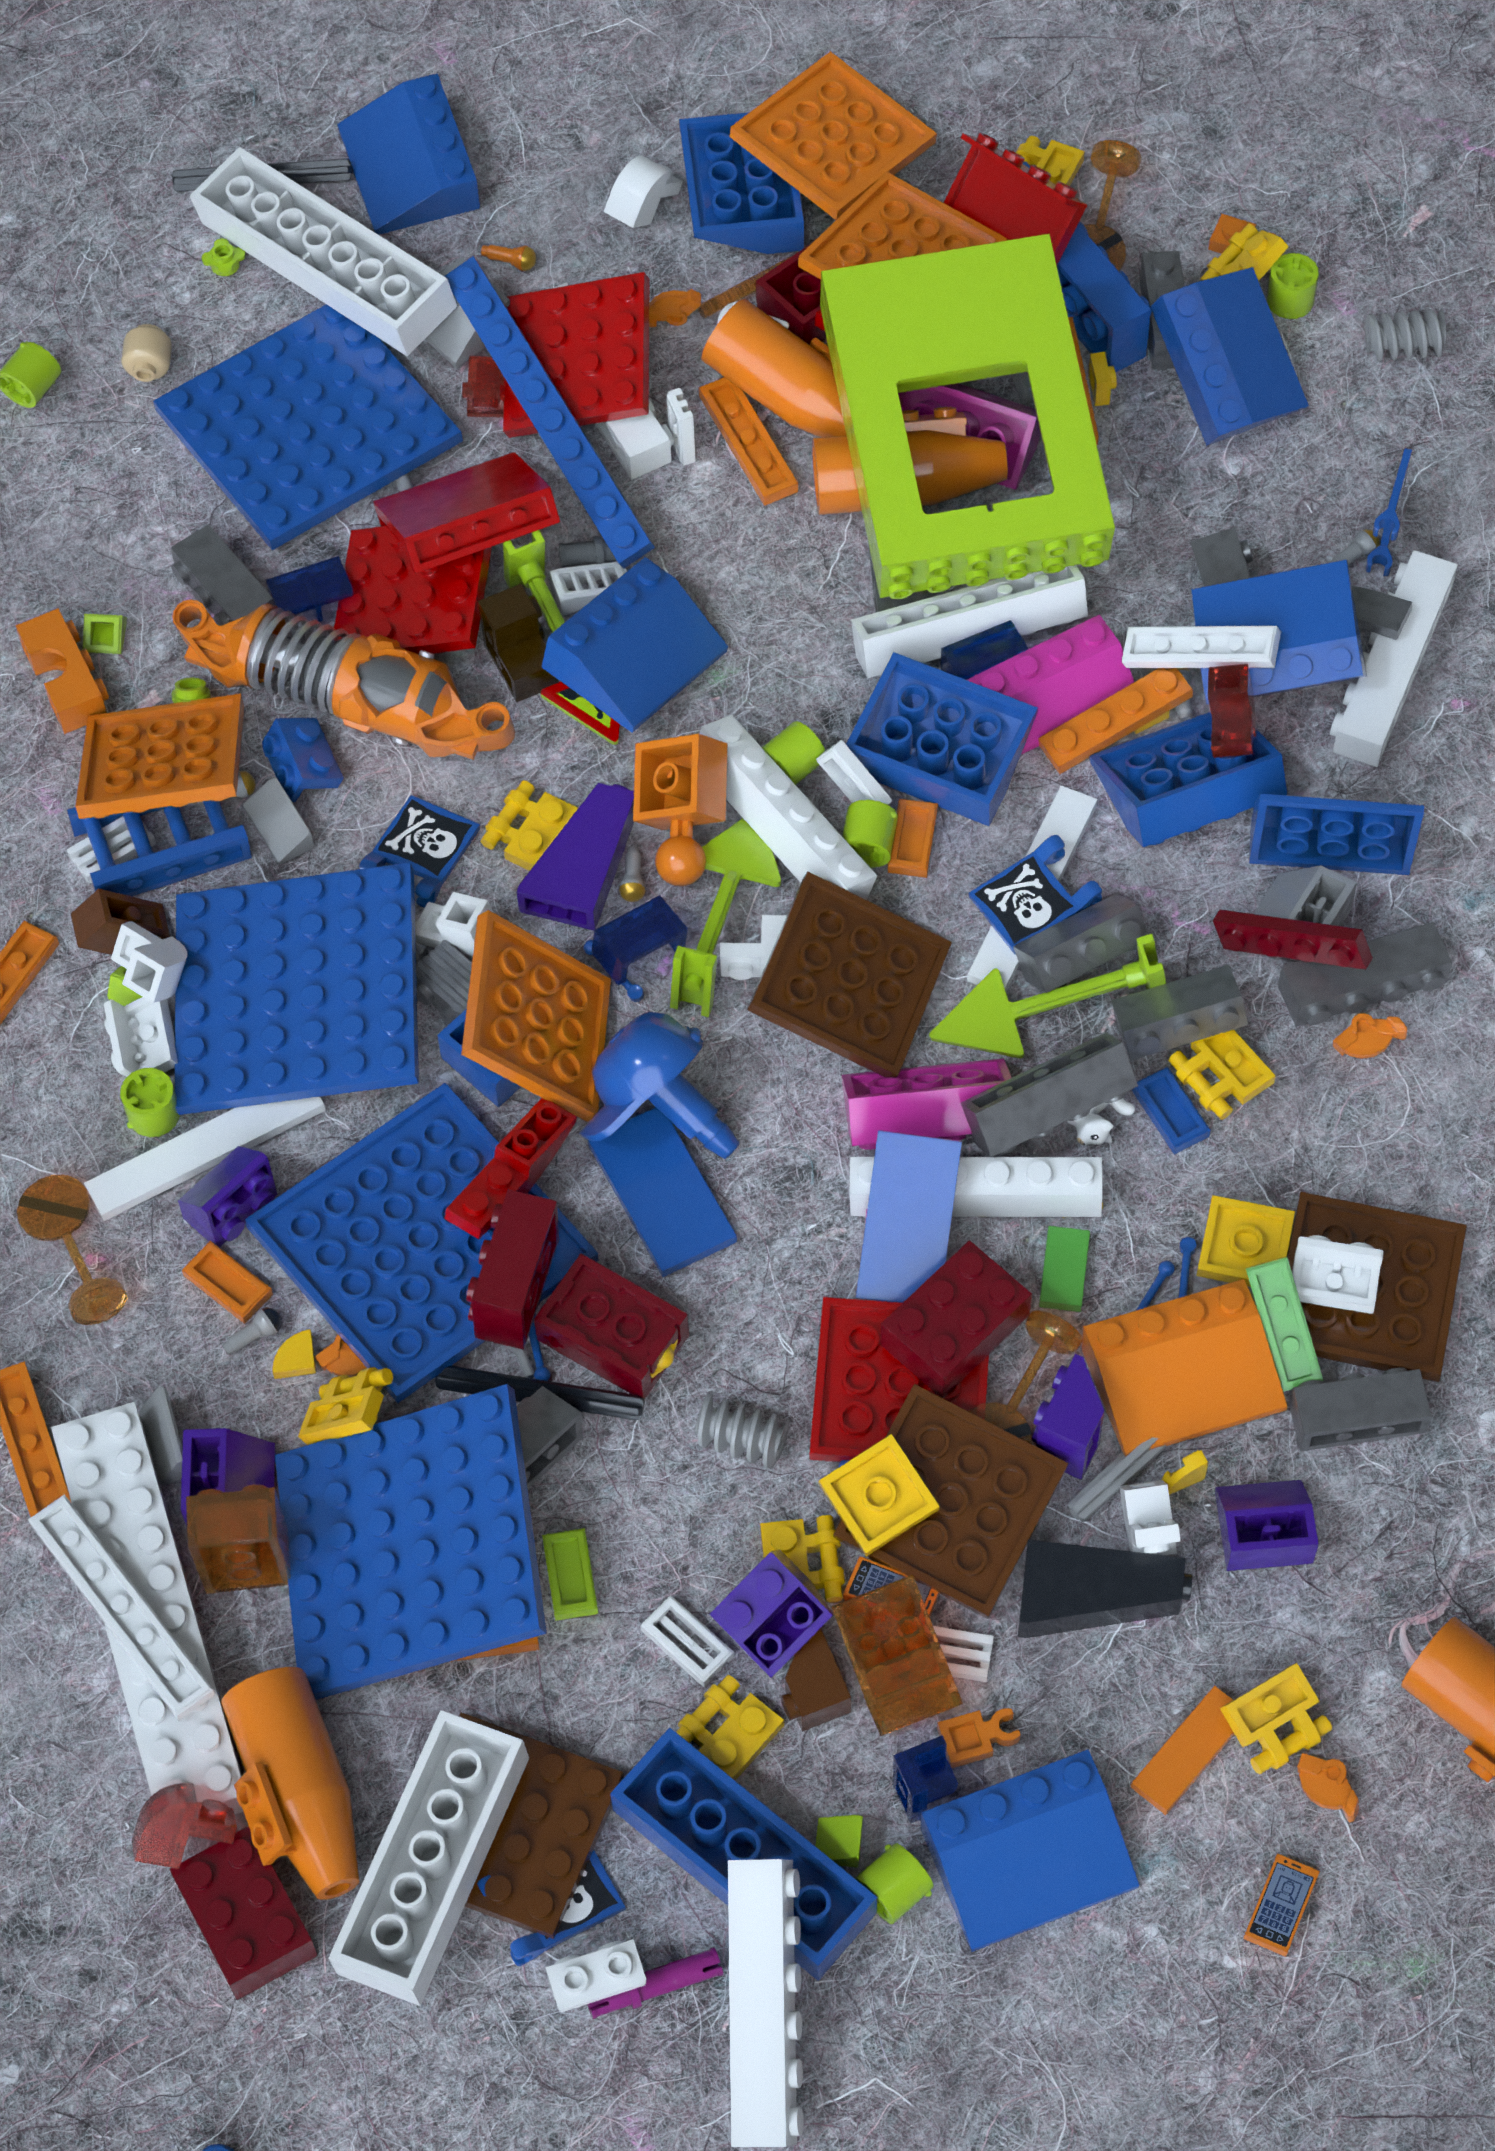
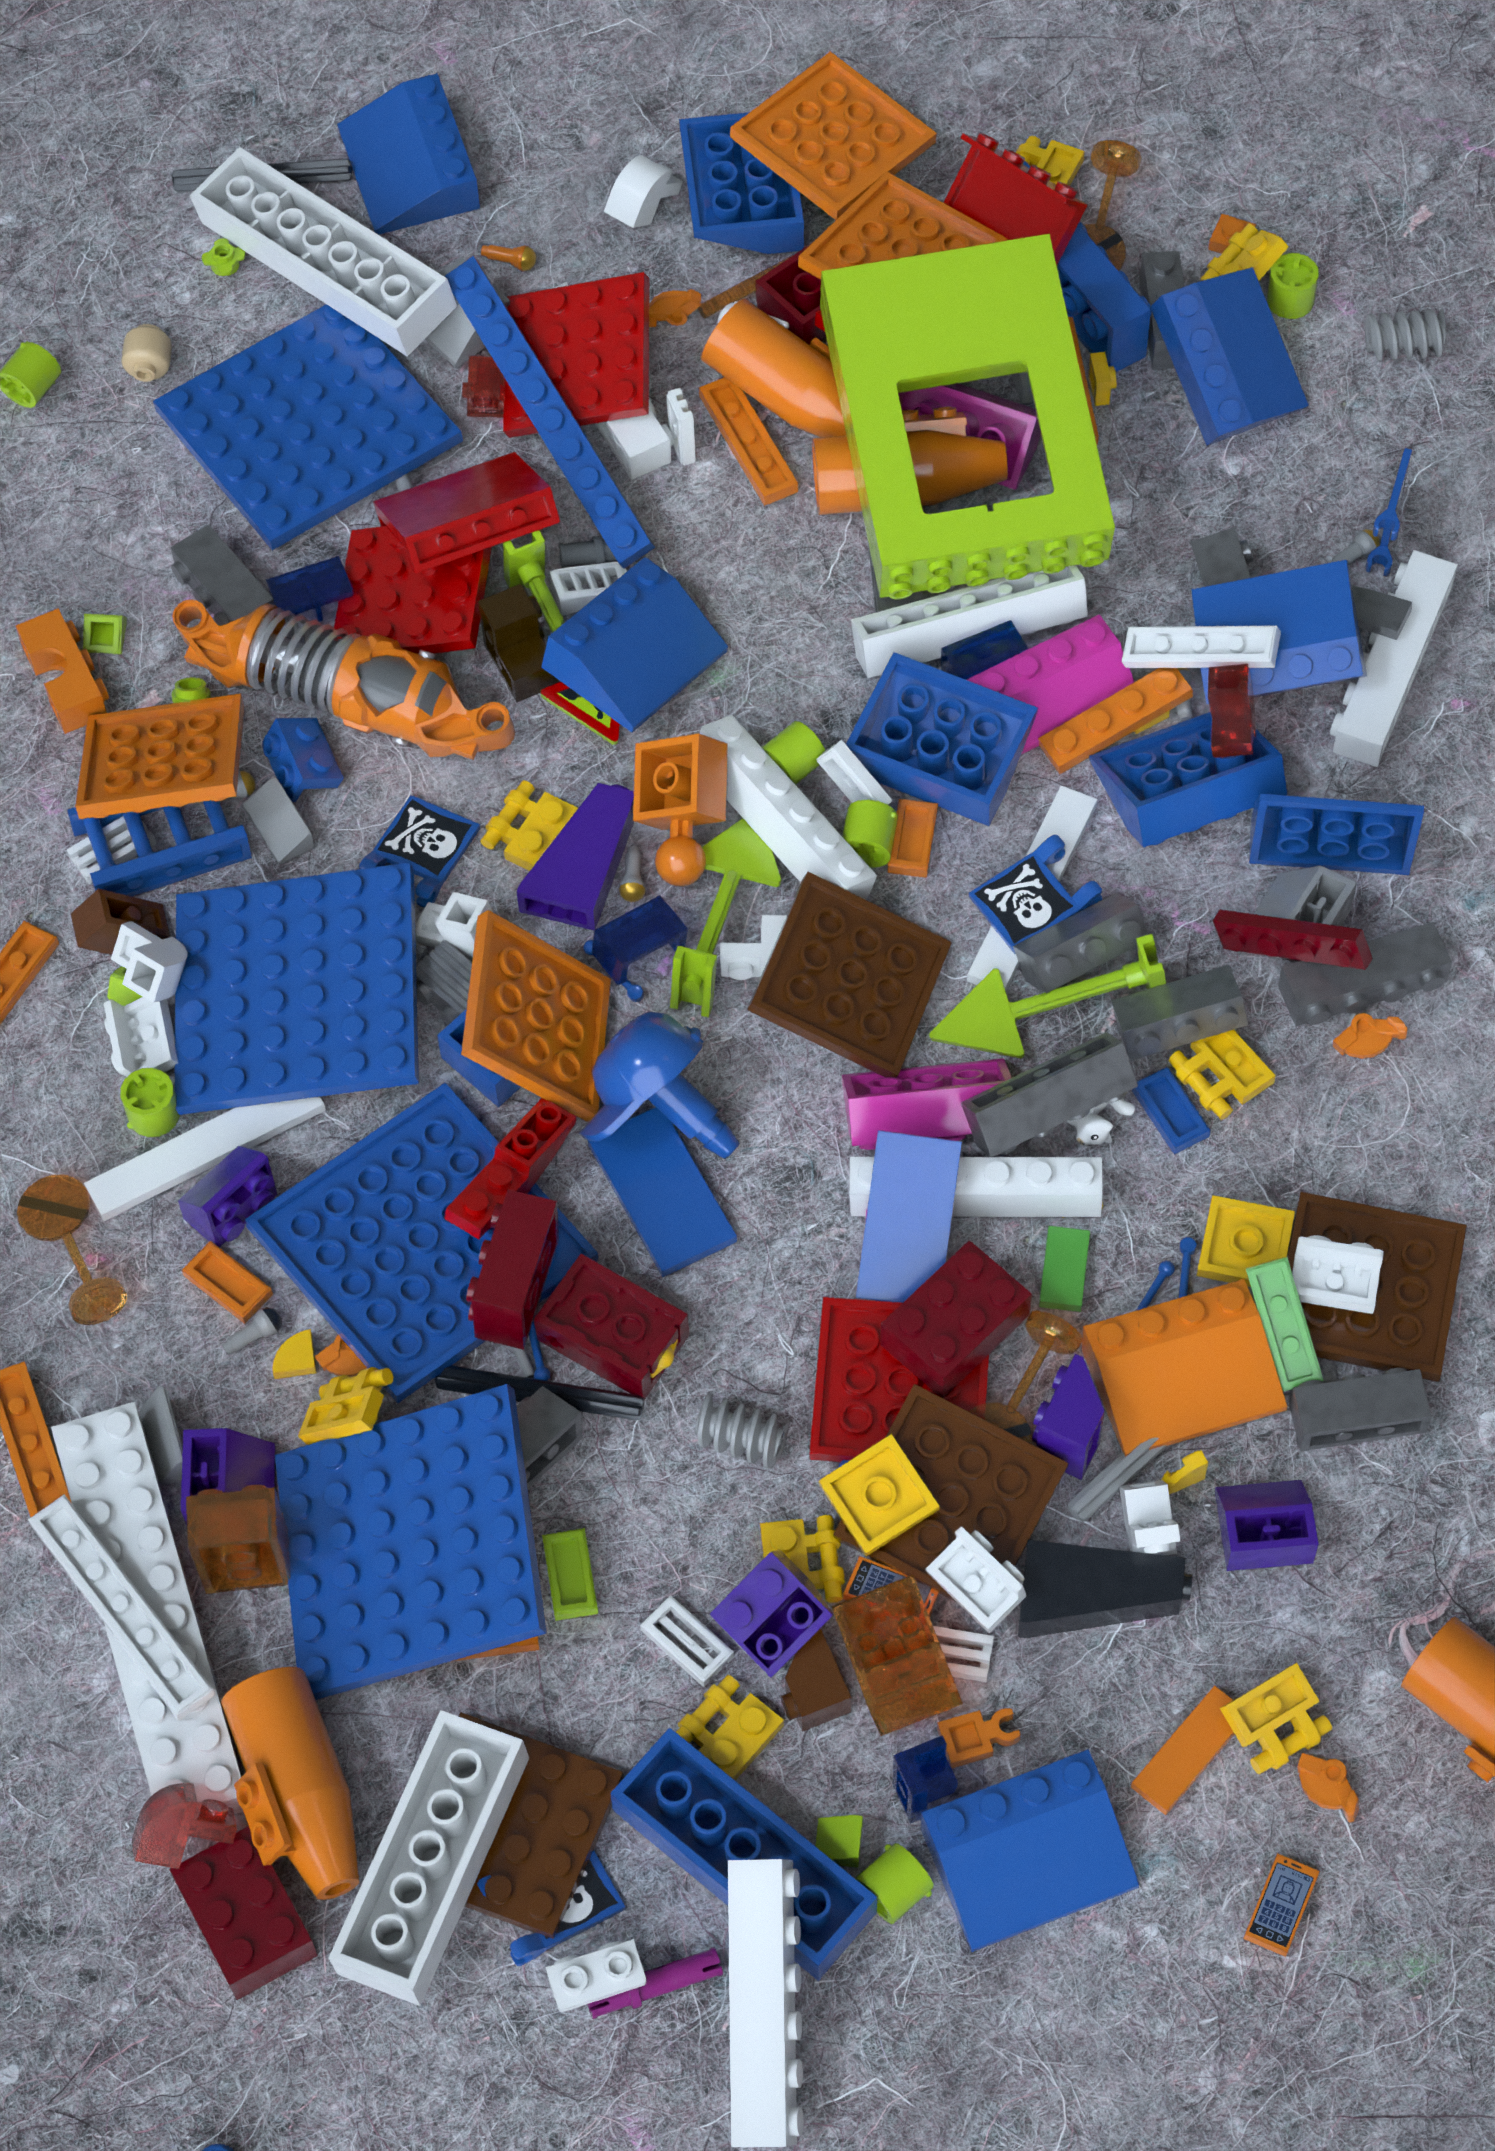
none -> white bracket [926,1527,1026,1633]

